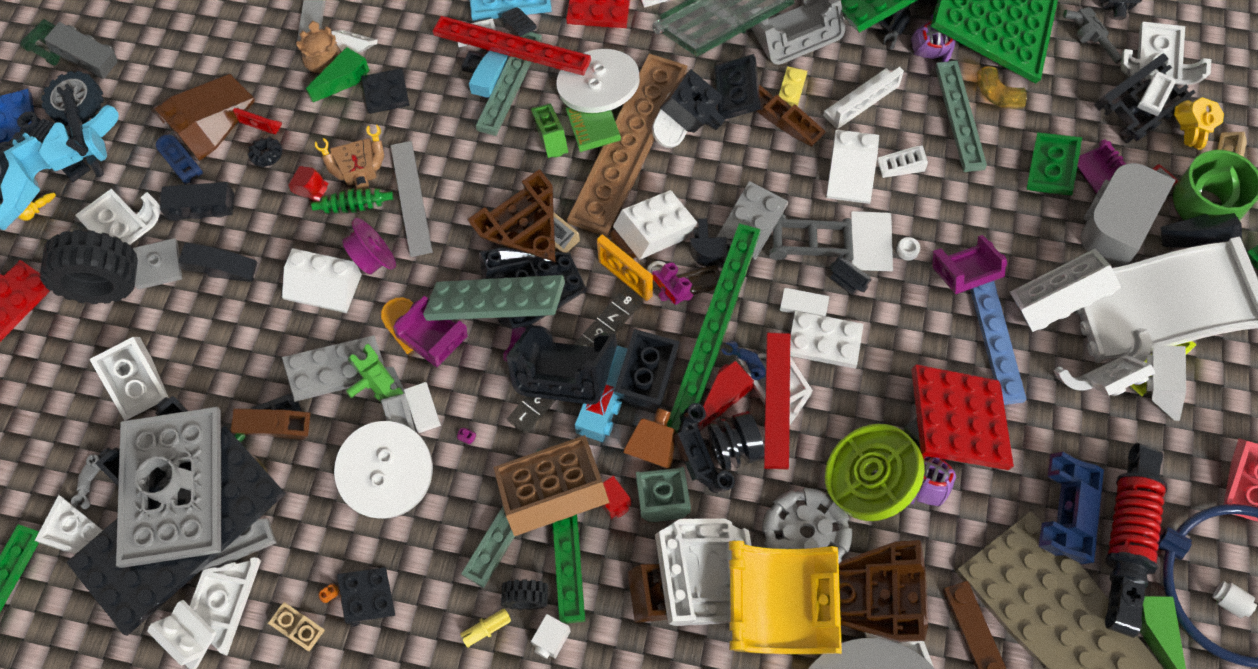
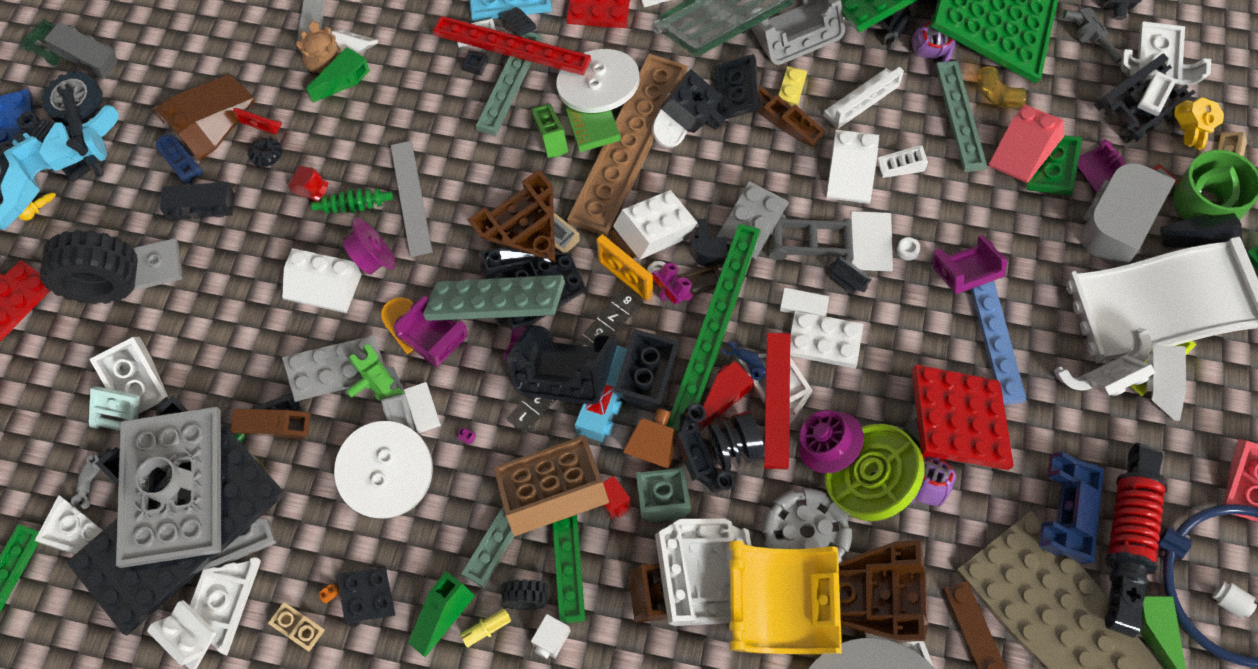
white piece [75,189,160,245] -> none
black slope [178,243,258,282] -> none
medium nougat torso [315,125,384,191] -> none
black plate [362,68,410,114] -> none
medium azure slope [469,51,510,98] -> none
white slope [1010,248,1121,332] -> none
none -> light aqua plate [89,386,140,431]
none -> green slope [408,571,475,658]
none -> magenta piece [799,410,864,474]
none -> coral slope [989,104,1064,183]

